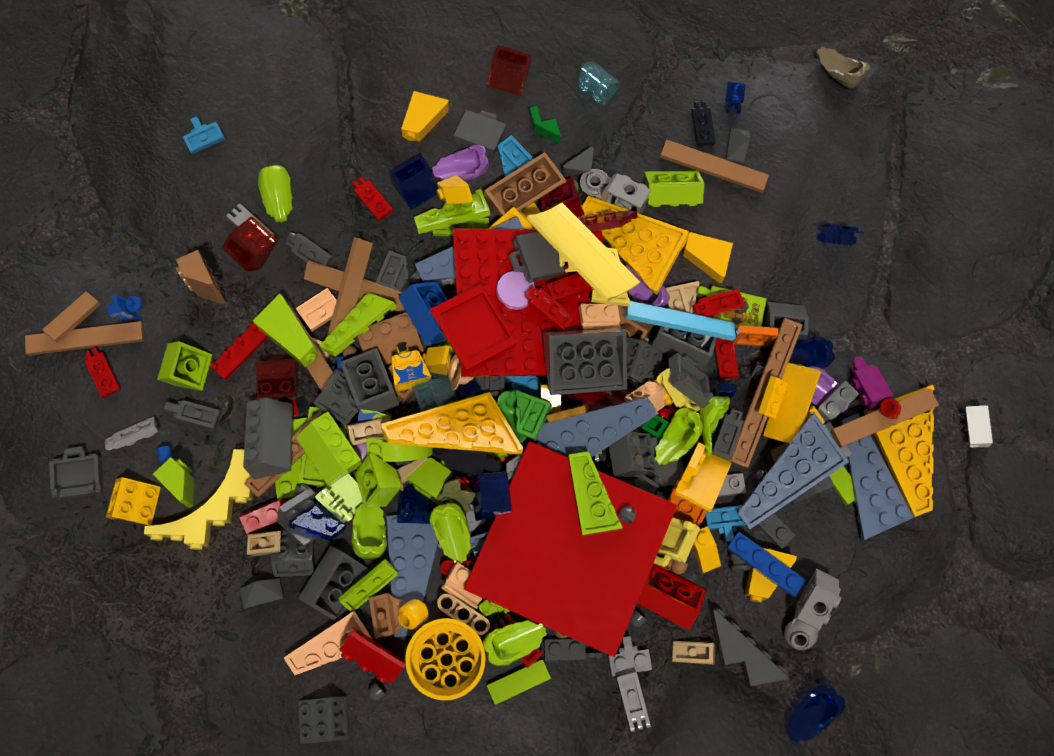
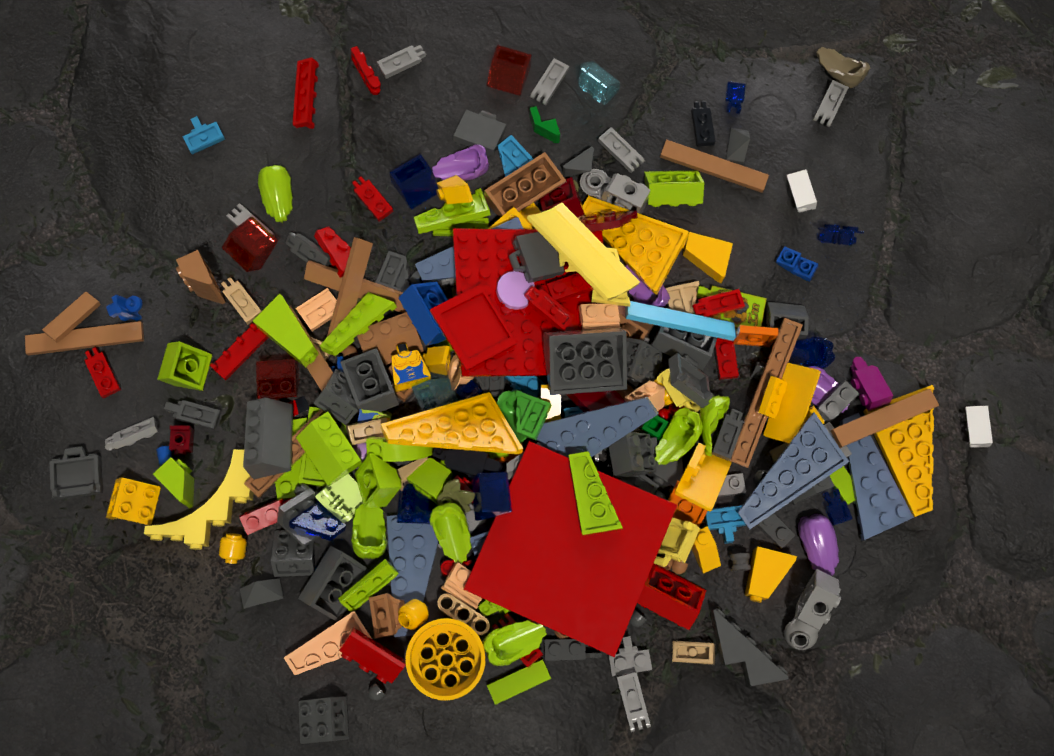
tan slope [247,531,281,556] -> none
yellow slope [401,91,449,142] -> none
pearl gold tile [547,402,589,423] -> none
dark grey hinge [618,506,636,524] -> none
clear blue tile [711,383,737,399] -> none
blue plate [726,532,806,597] -> none
clear blue hair [788,685,845,743] -> none
red tile [880,398,901,419] -> none
none -> dark red brick [169,426,195,456]
none -> yellow head [219,533,247,564]
none -> tan hinge [221,277,262,325]
none -> red hinge [293,57,319,129]
none -> red wing [314,226,351,278]
none -> red hinge [351,46,381,96]
none -> light grey hinge [377,45,426,79]
none -> light grey hinge [530,58,569,105]
none -> light grey hinge [598,127,645,173]
none -> blue slope [776,246,818,282]
none -> white hinge [786,170,817,212]
none -> medium lavender hair [798,514,839,576]
none -> light grey hinge [813,80,849,127]
none -> clear blue plate [823,488,853,526]

